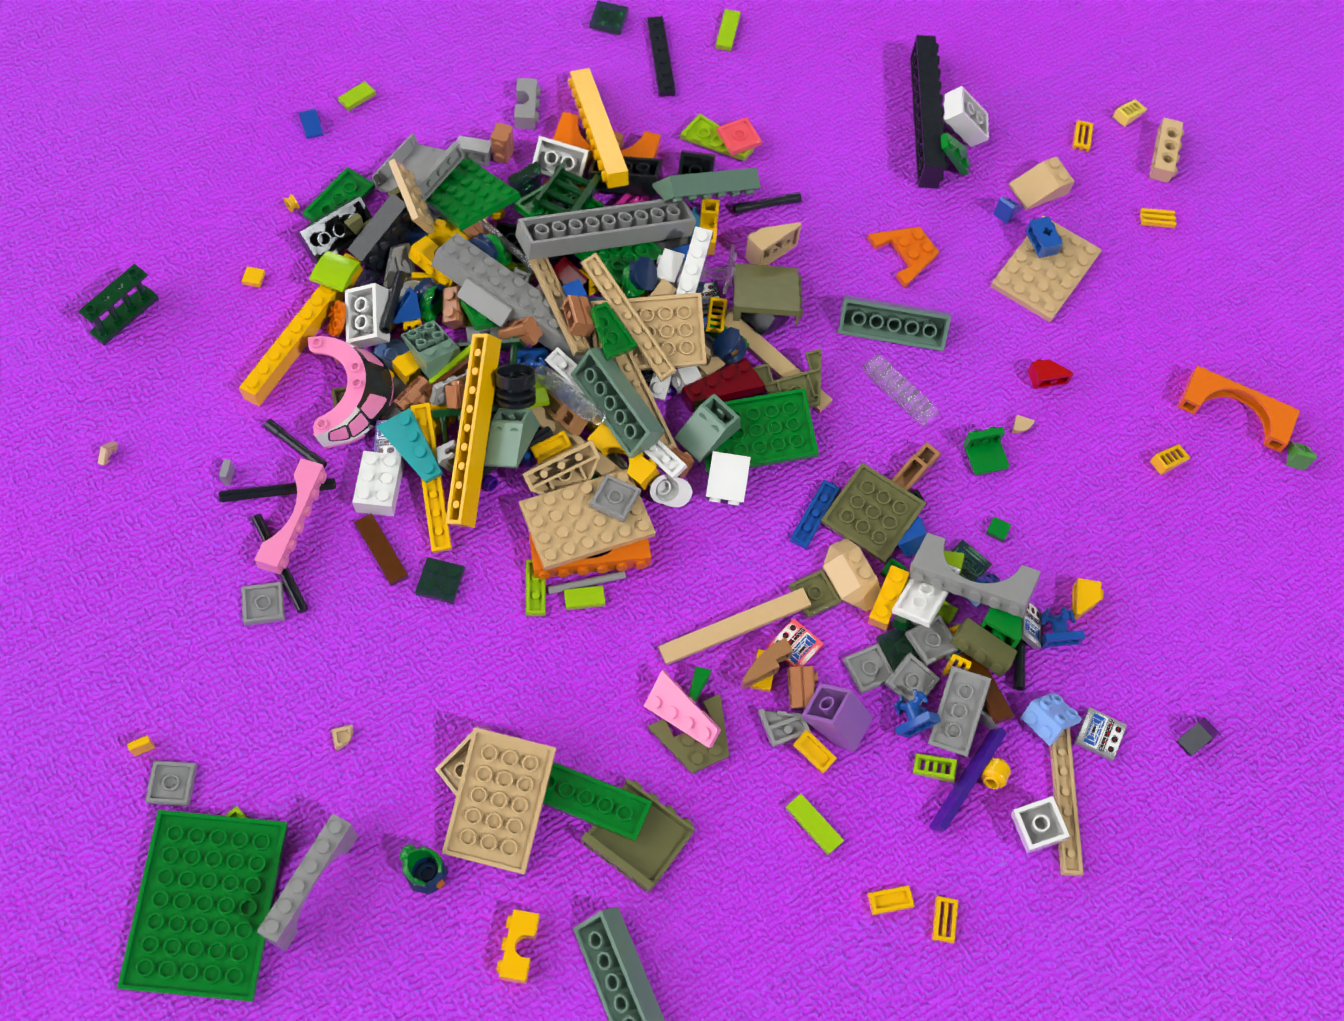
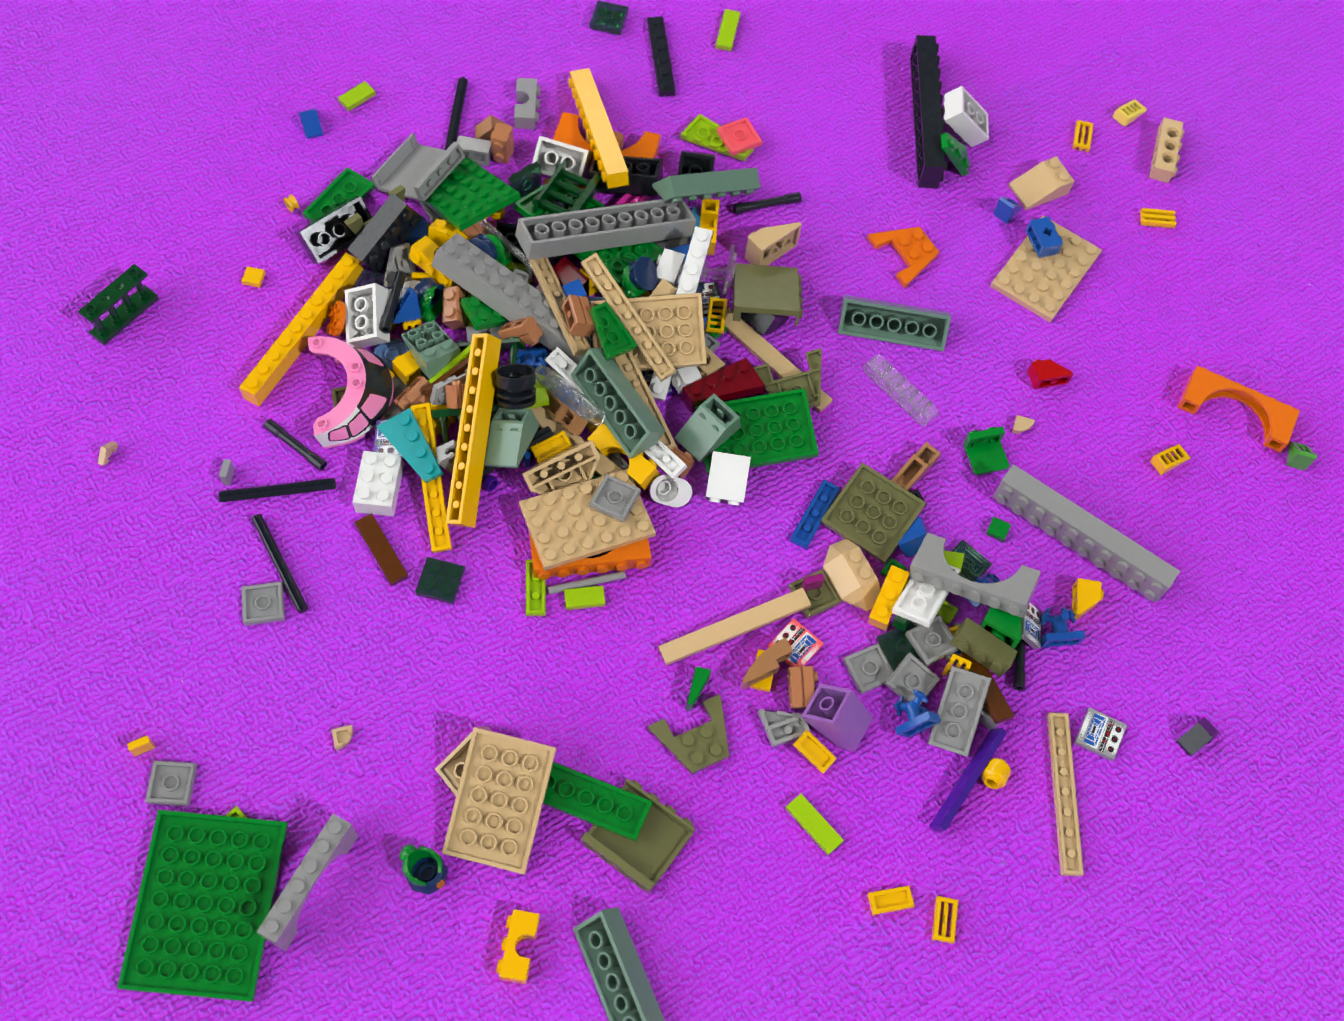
bright pink arch [255,458,327,575] -> none
lime slope [309,251,360,292] -> none
tan plate [389,158,435,234] -> none
light grey slope [457,277,513,327] -> none
bright pink wing [644,670,721,748] -> none
dark blue piece [712,327,749,364] -> none
lime slope [913,753,957,783] -> none
white brick [1011,796,1070,854] -> none
light blue bracket [1020,693,1082,746] -> none
none -> black axle [445,77,468,150]
none -> medium nougat slope [475,115,508,141]
none -> magenta tile [801,573,825,591]
none -> light grey brick [992,464,1180,603]

